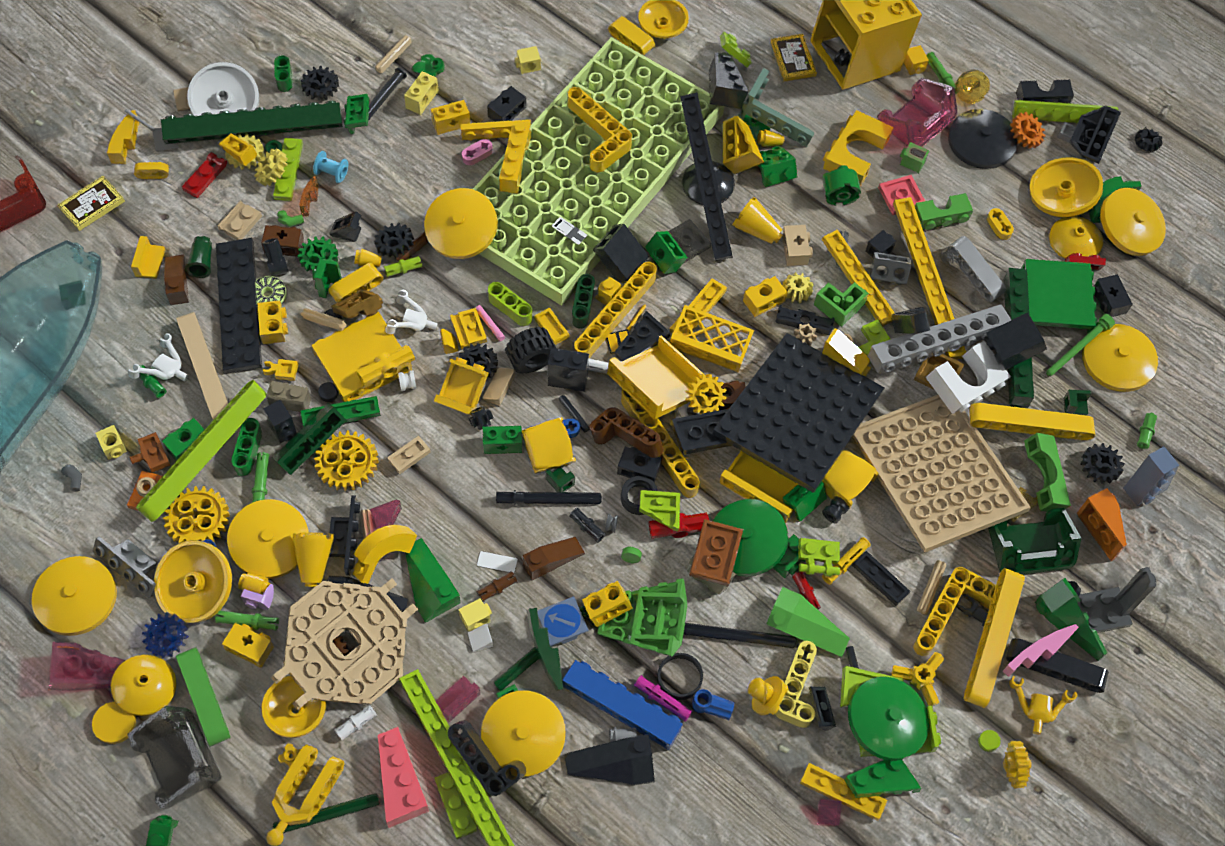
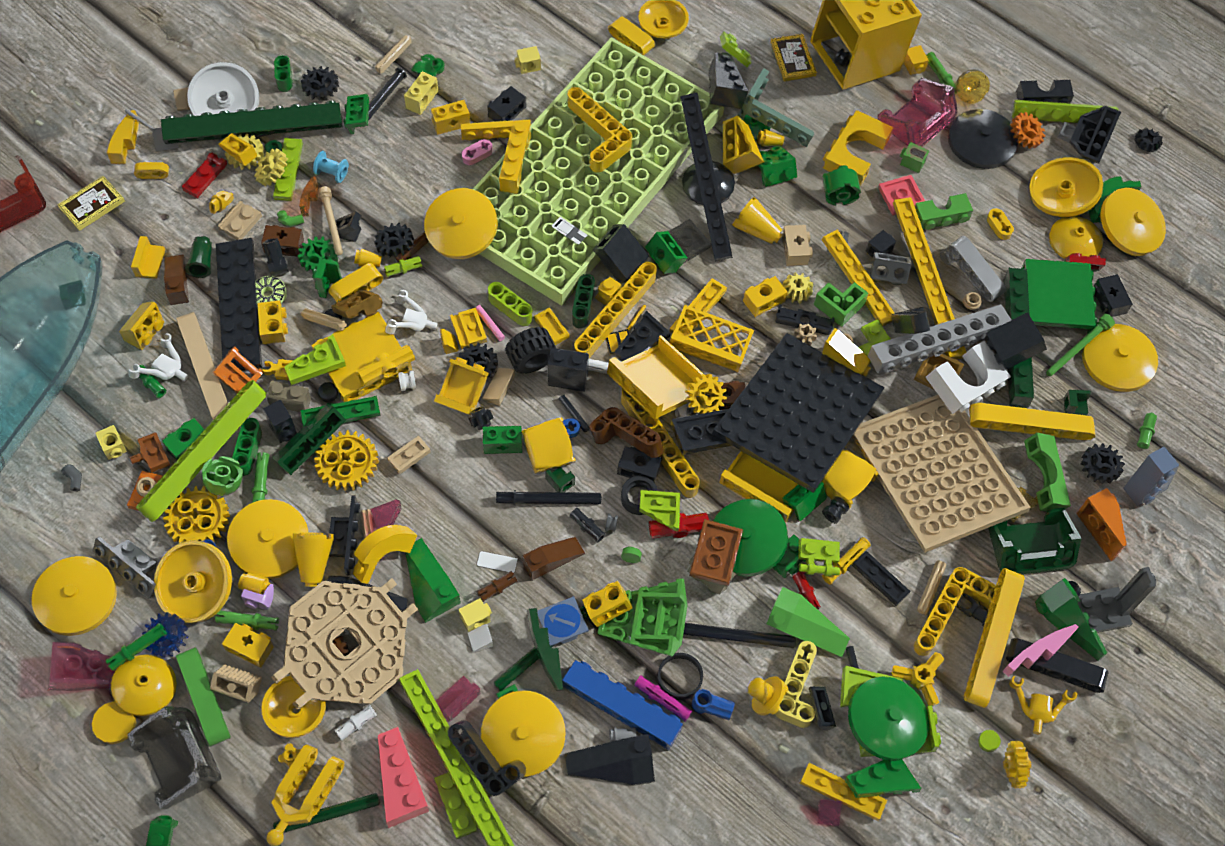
none -> green pin [106,623,167,671]
none -> yellow slope [119,302,164,350]
none -> bright green cylinder [202,456,243,496]
none -> yellow piece [209,191,234,214]
none -> tan brick [210,664,262,703]
none -> orange plate [212,347,263,393]
none -> lime wing [284,334,346,385]
none -> tan piece [317,186,343,256]
none -> tan plate [963,292,982,310]

